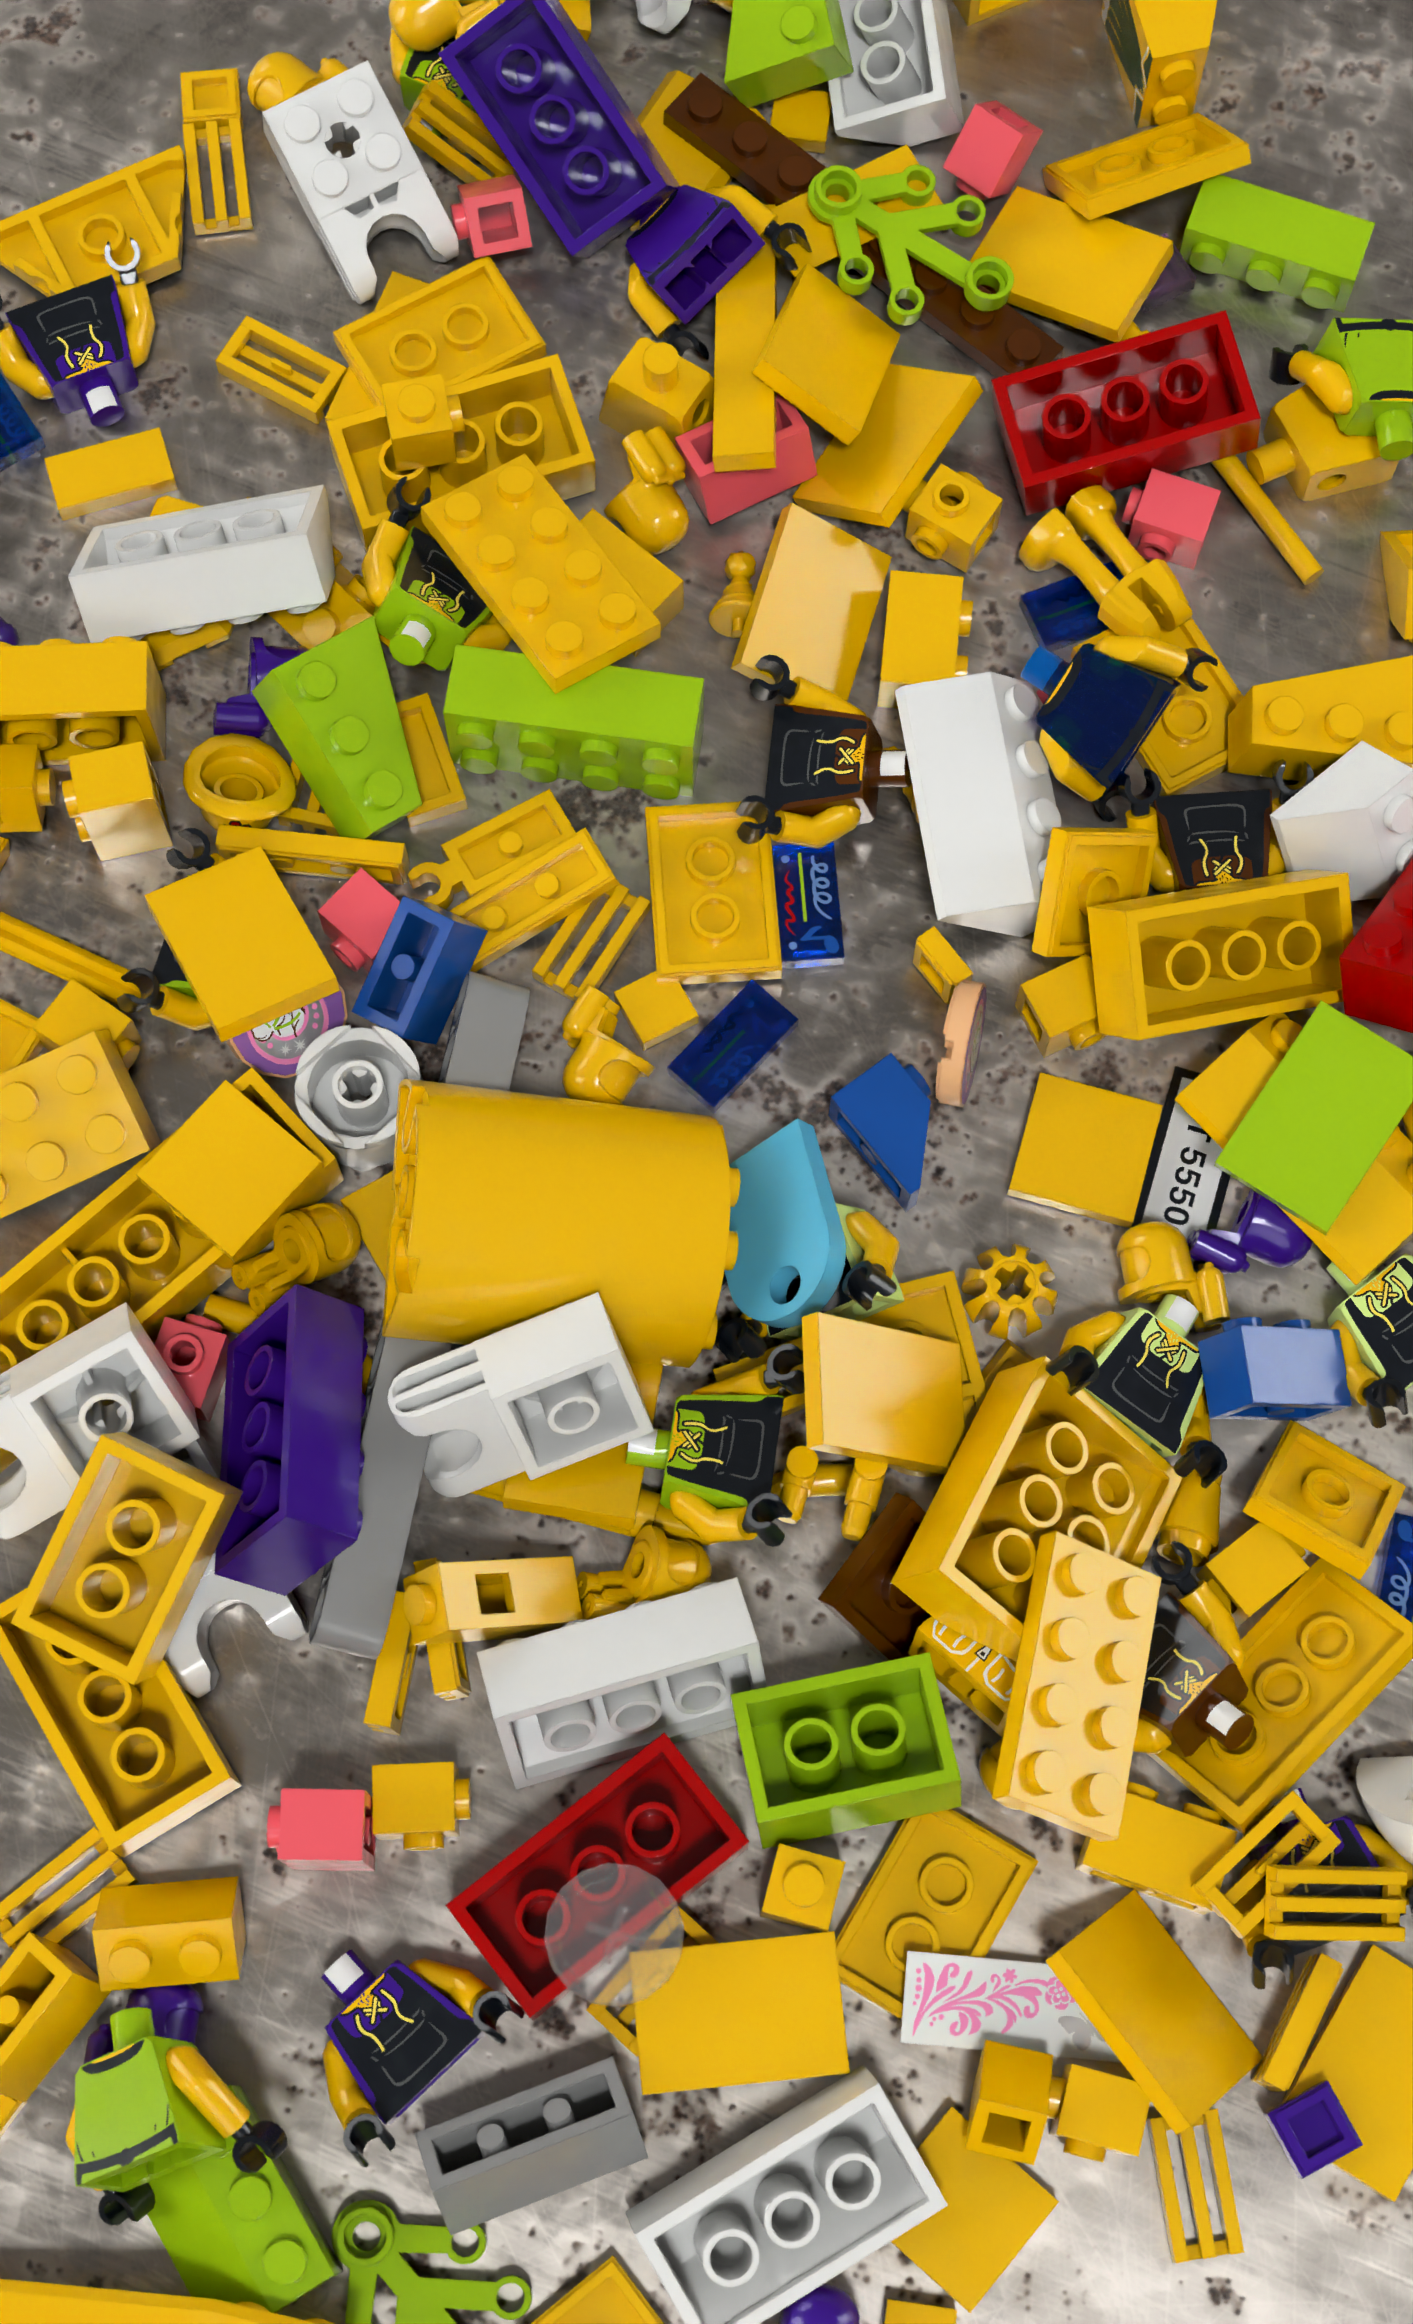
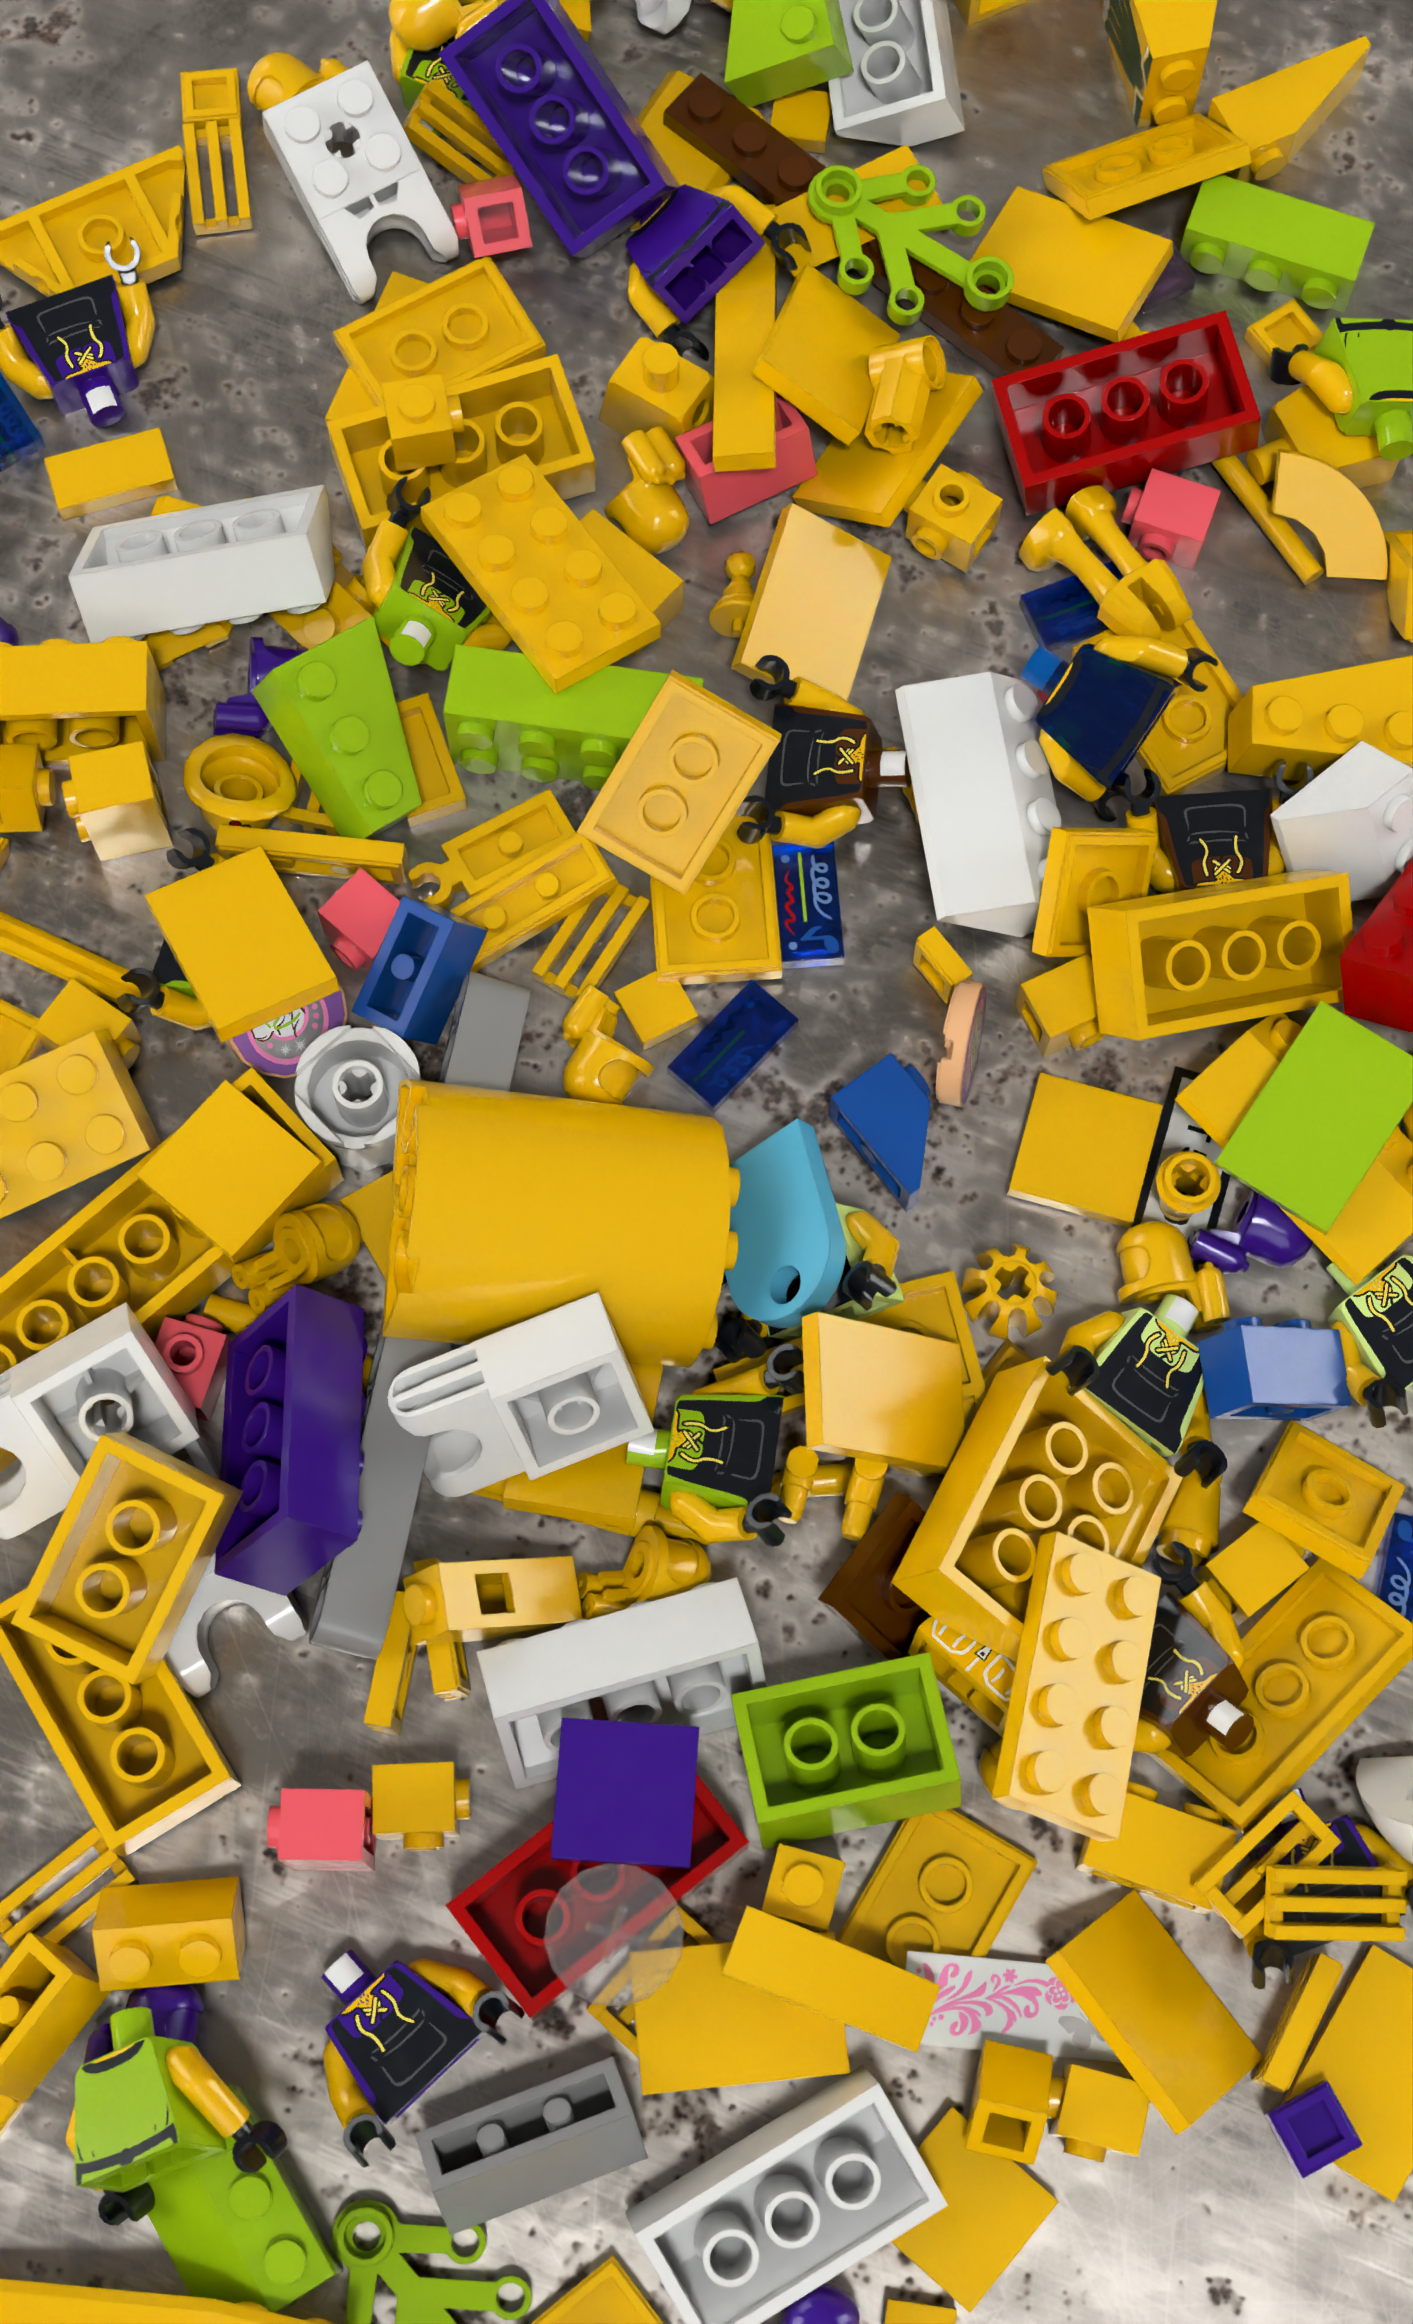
yellow tile [215,315,347,425] -> none
yellow brick [877,570,973,709] -> none
coral brick [943,100,1043,200] -> none
yellow tile [1147,2108,1244,2263] -> none
none -> dark purple tile [551,1718,699,1869]
none -> yellow tile [577,669,782,895]
none -> yellow slope [722,1906,941,2053]
none -> yellow piece [864,335,947,455]
none -> yellow cone [1156,1151,1221,1221]
none -> yellow slope [1207,35,1371,182]
none -> yellow tile [1244,298,1324,370]
none -> yellow tile [1271,449,1388,580]

